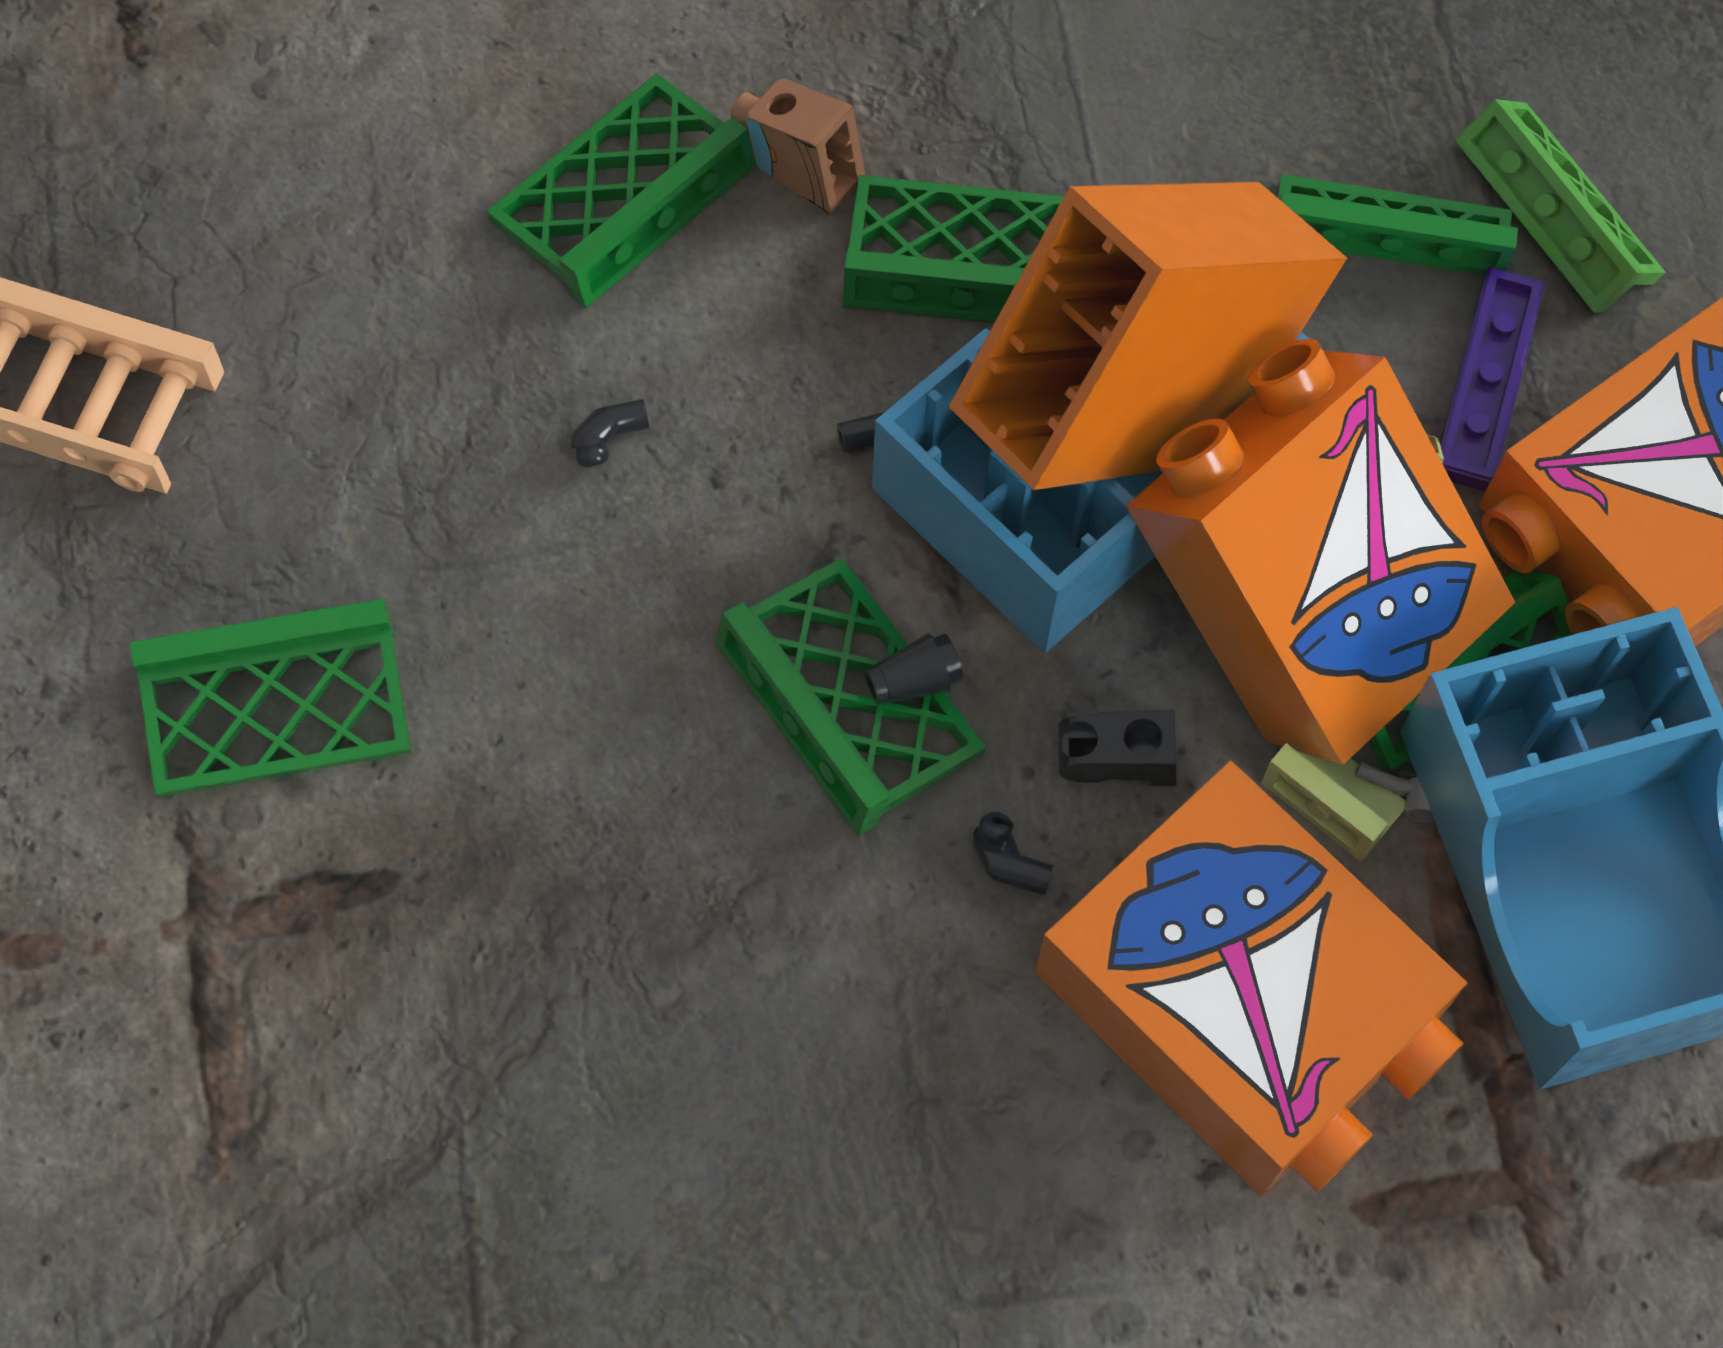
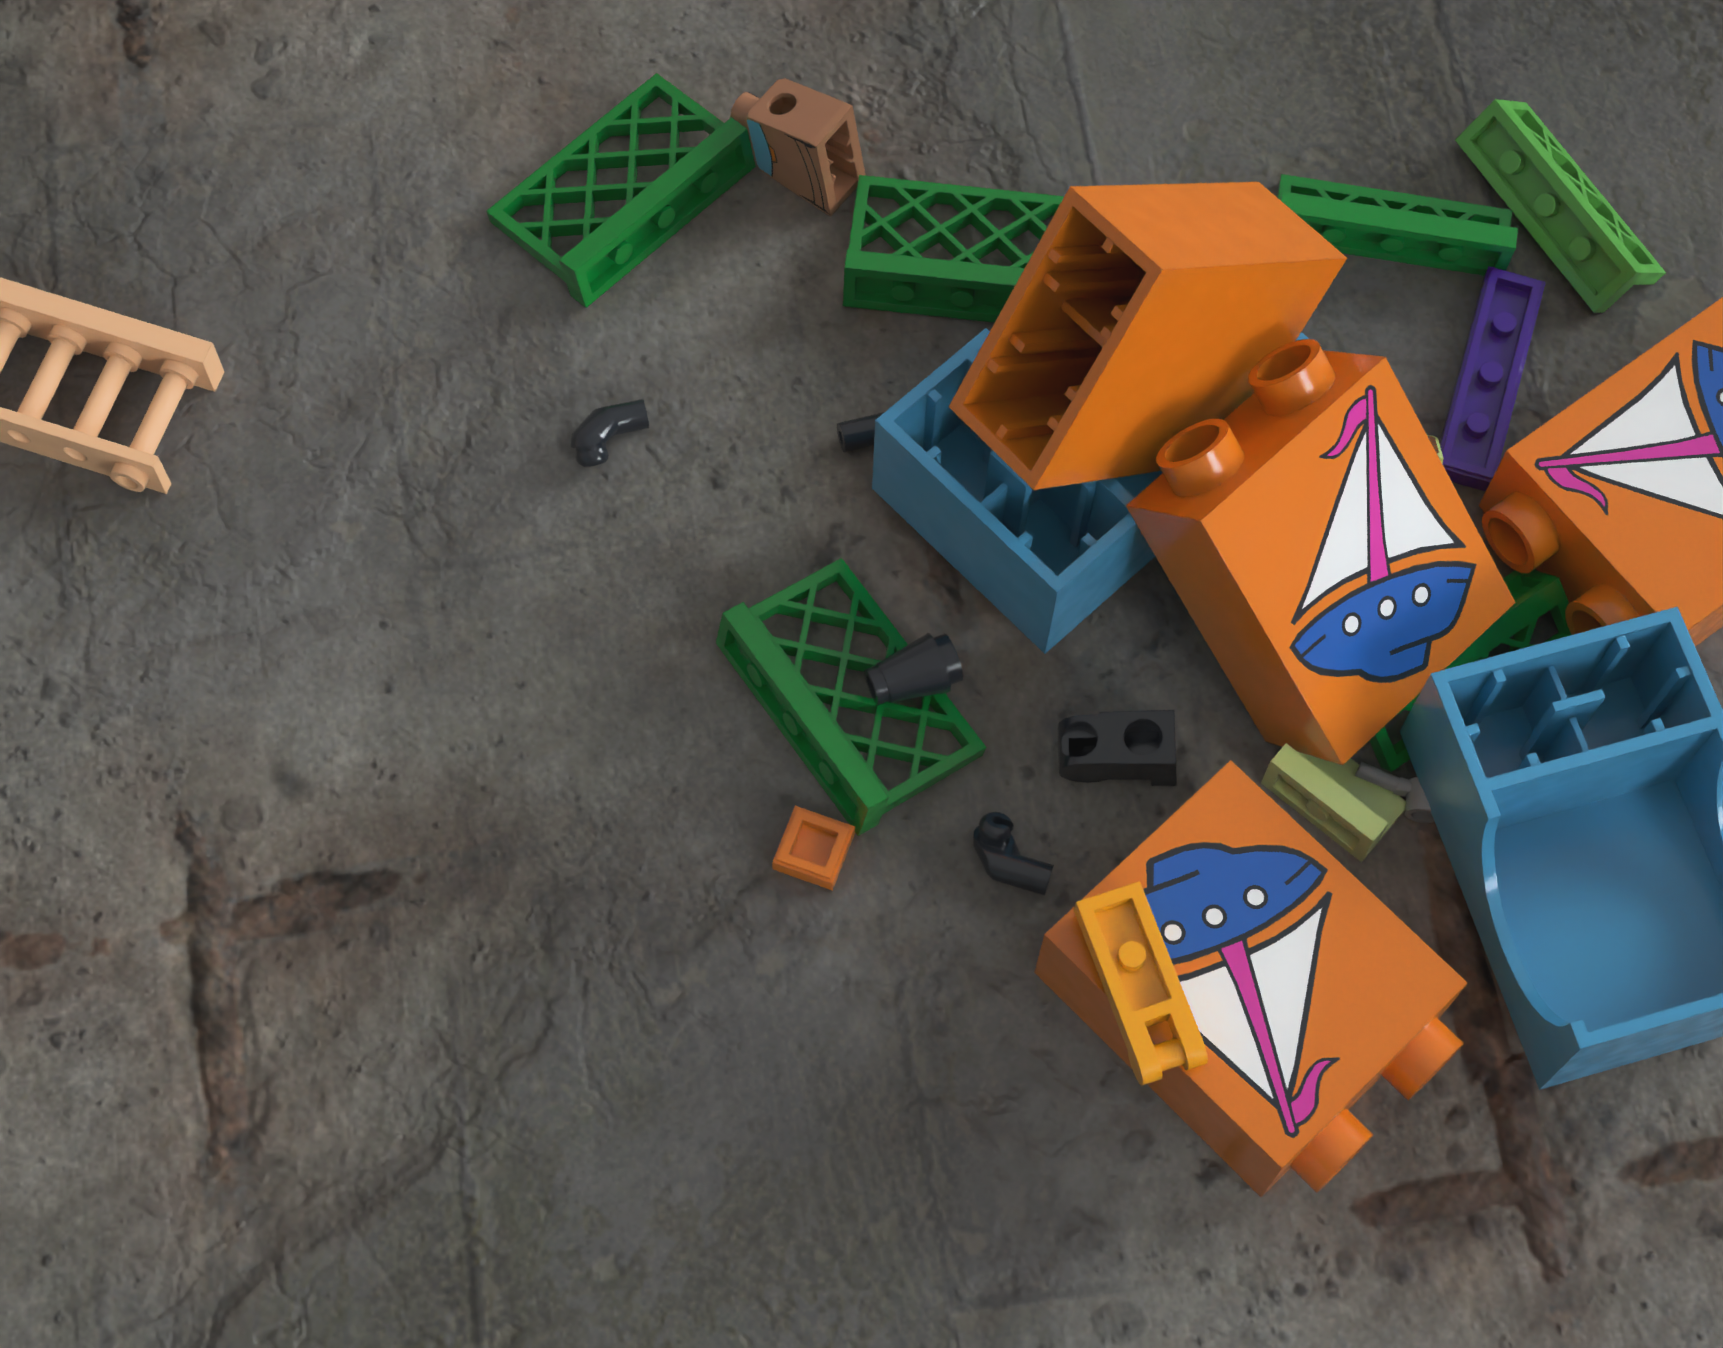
green fence [129,598,412,798] -> none
none -> orange tile [772,805,855,891]
none -> light orange plate [1074,881,1208,1086]

